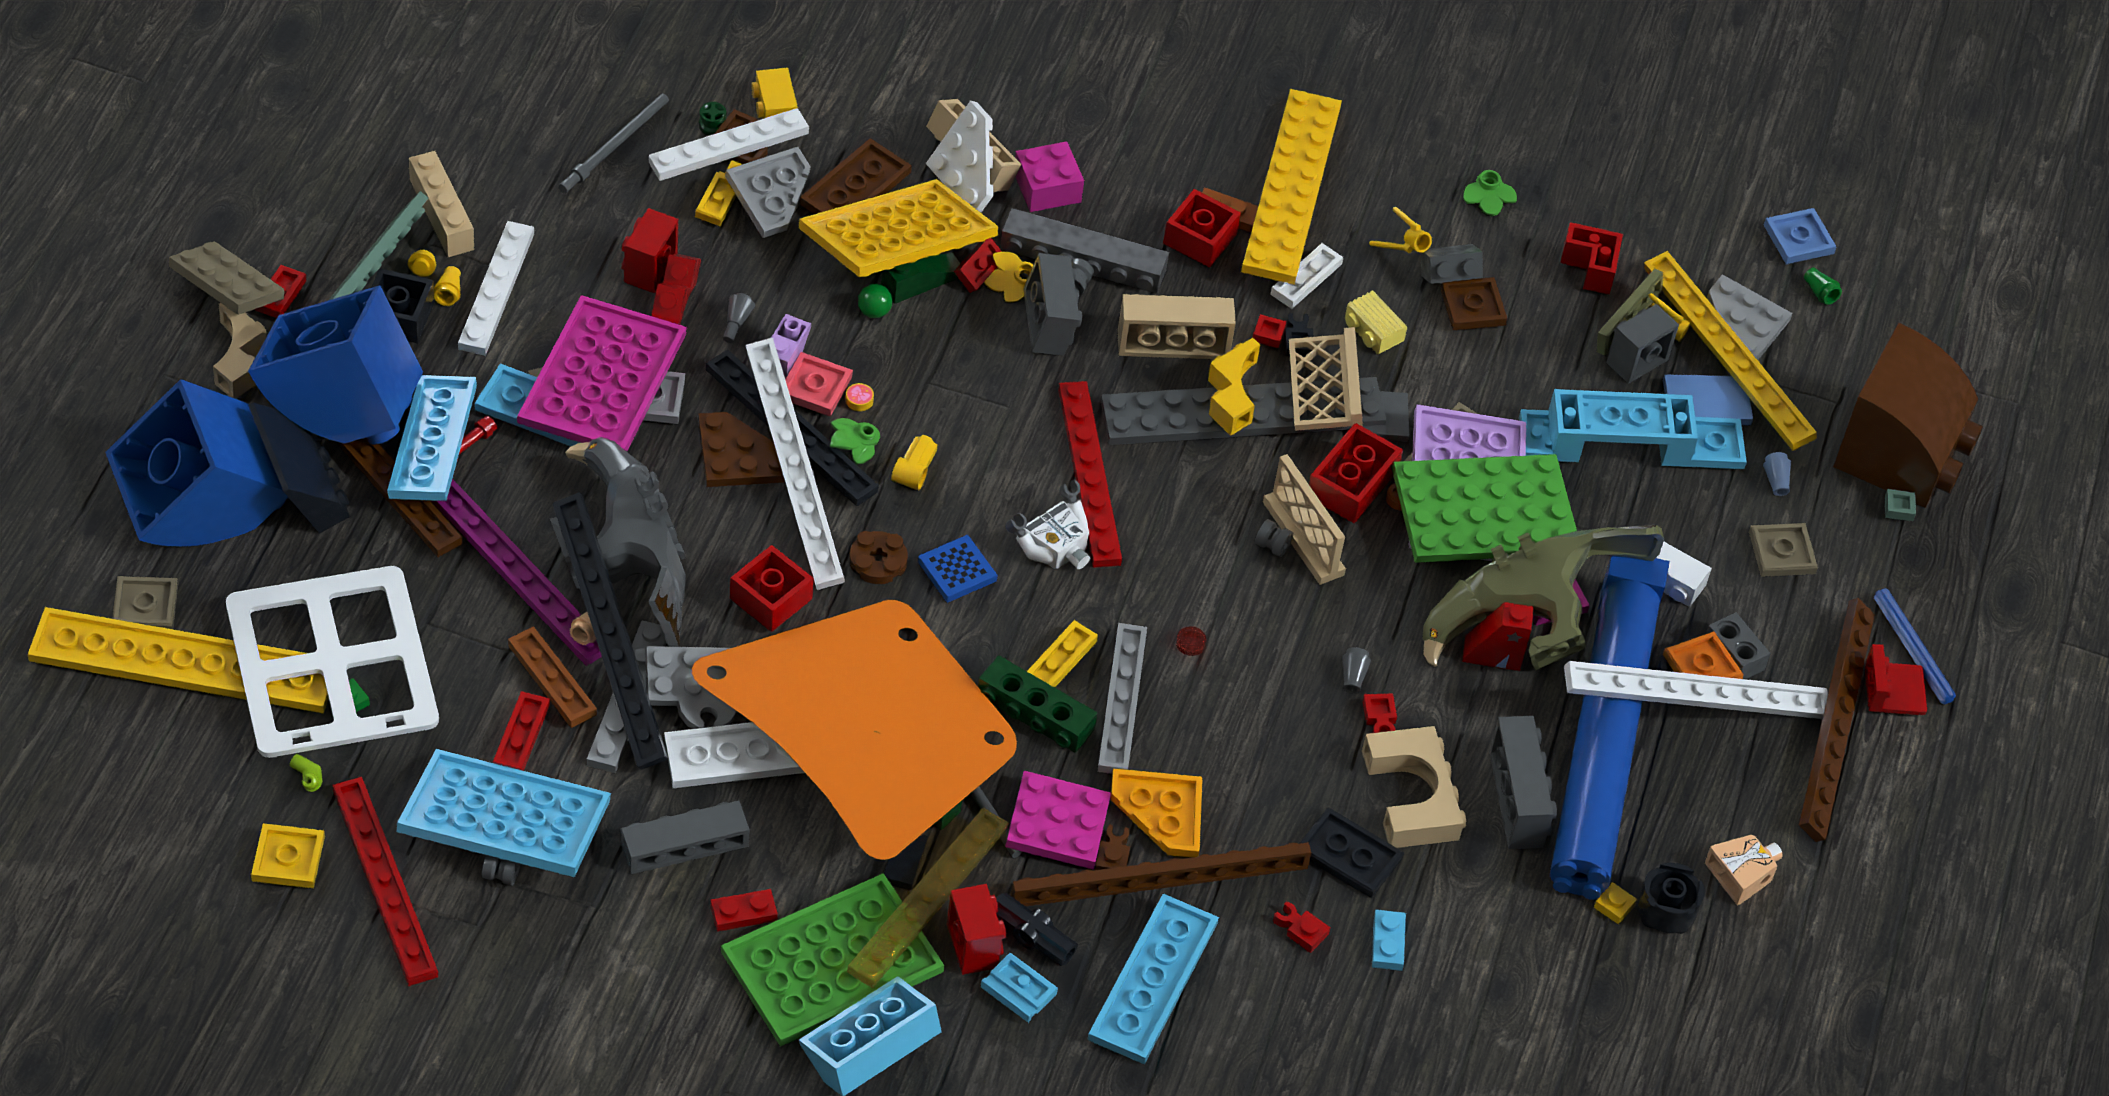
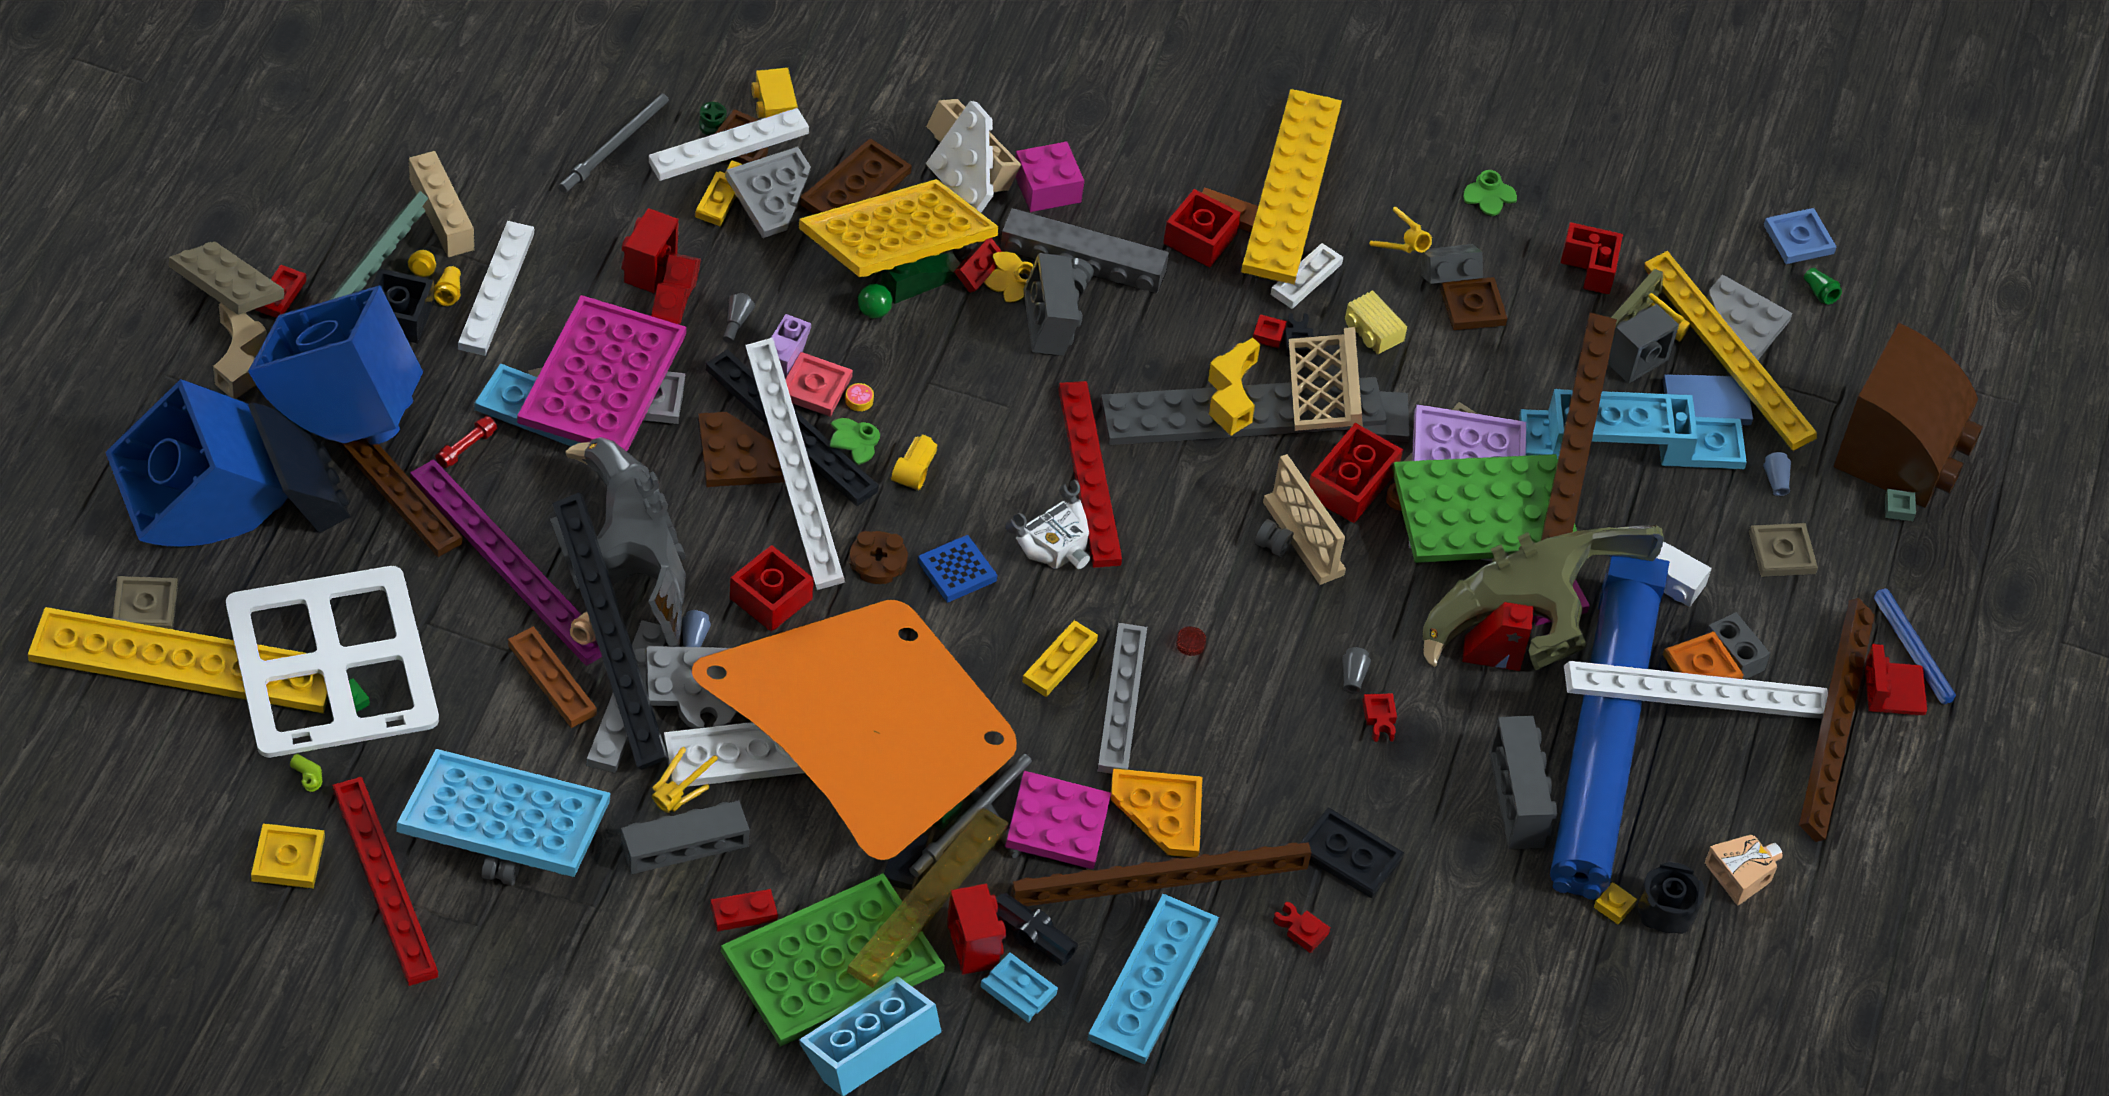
medium azure plate [387,375,477,501] -> none
red plate [493,691,550,771] -> none
dark green brick [978,655,1098,753] -> none
reddish brown plate [1095,825,1130,870] -> none
tan brick [1118,294,1236,359] -> none
tan arch [1362,726,1466,848] -> none
medium azure plate [1372,910,1406,971] -> none
none -> yellow plant [652,747,718,813]
none -> sand blue cone [682,610,711,647]
none -> dark grey bar [909,754,1032,877]
none -> reddish brown plate [1540,313,1617,541]

